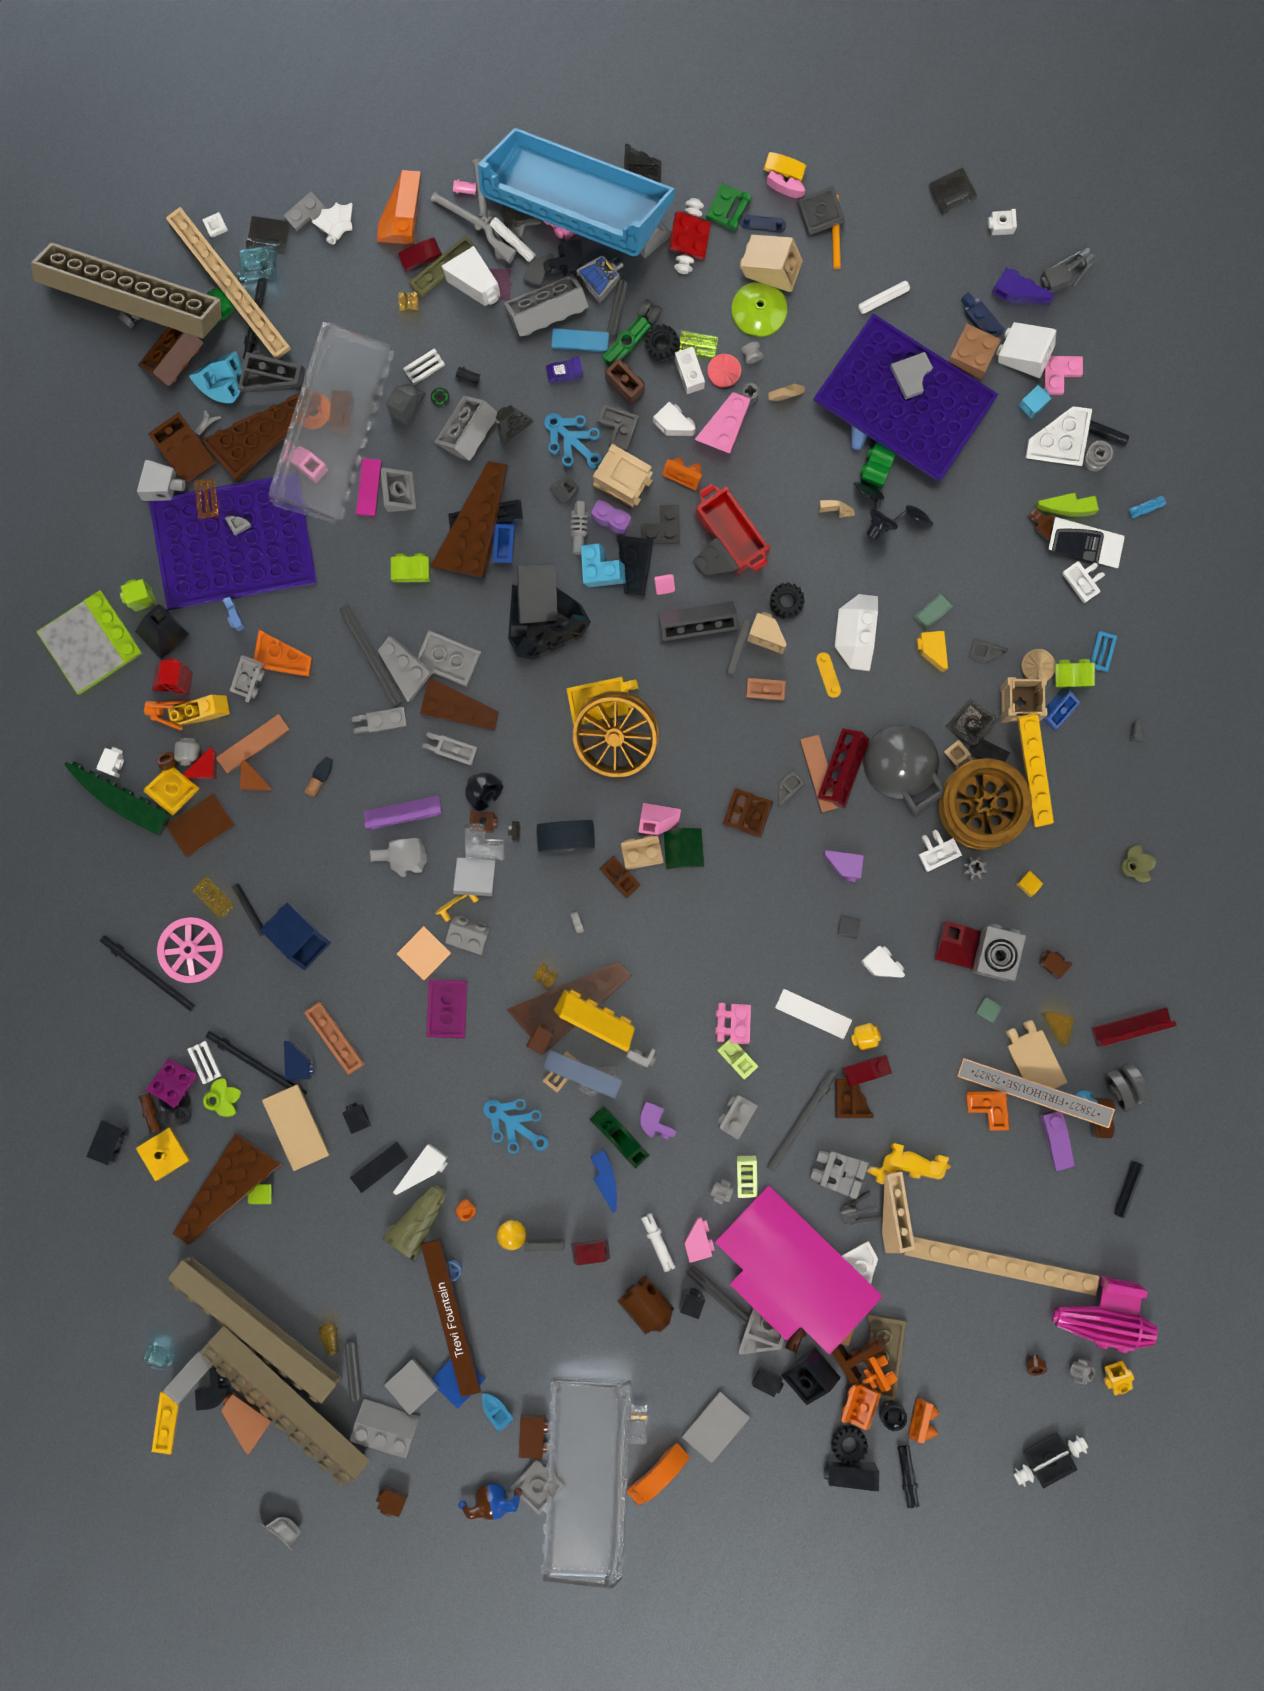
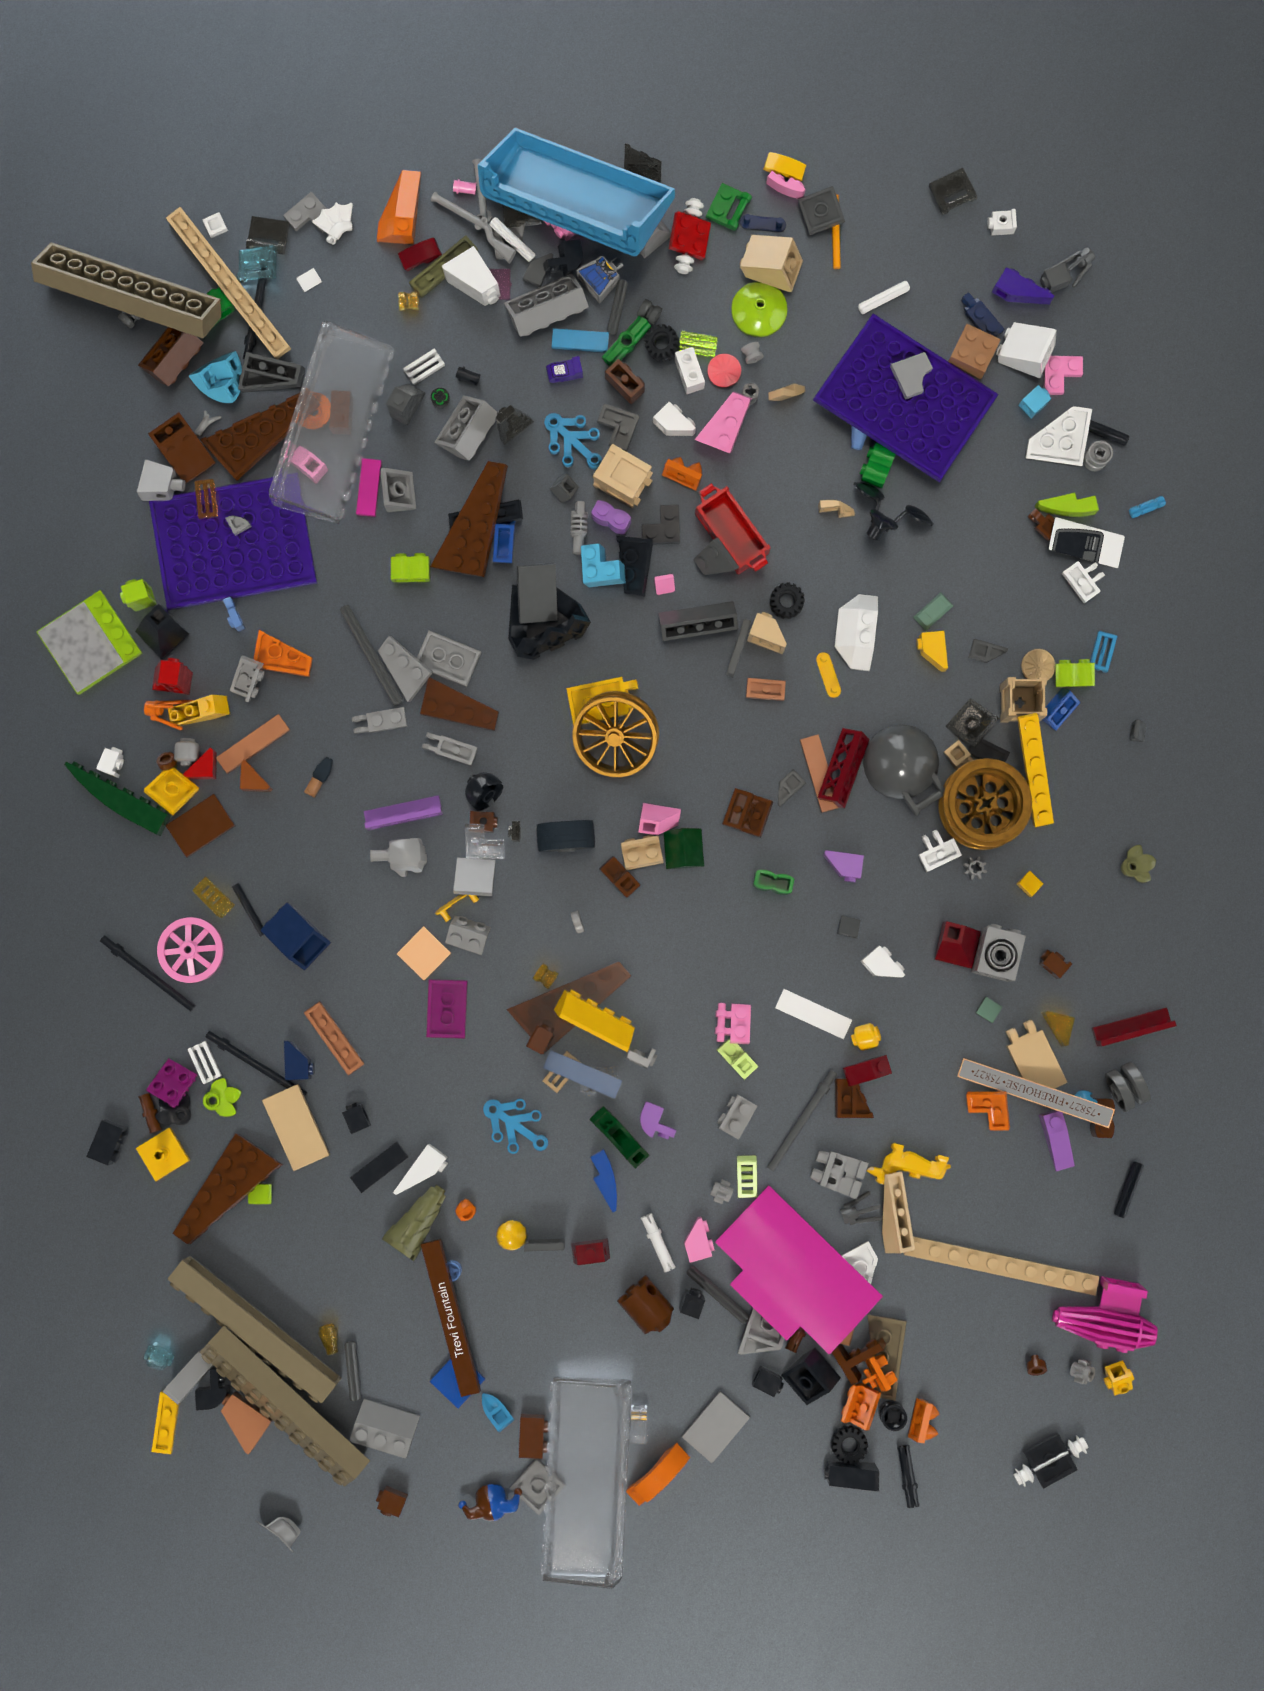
light grey tile [384,1358,439,1415] -> none
none -> white sticker [296,268,322,292]
none -> green brick [753,870,795,895]

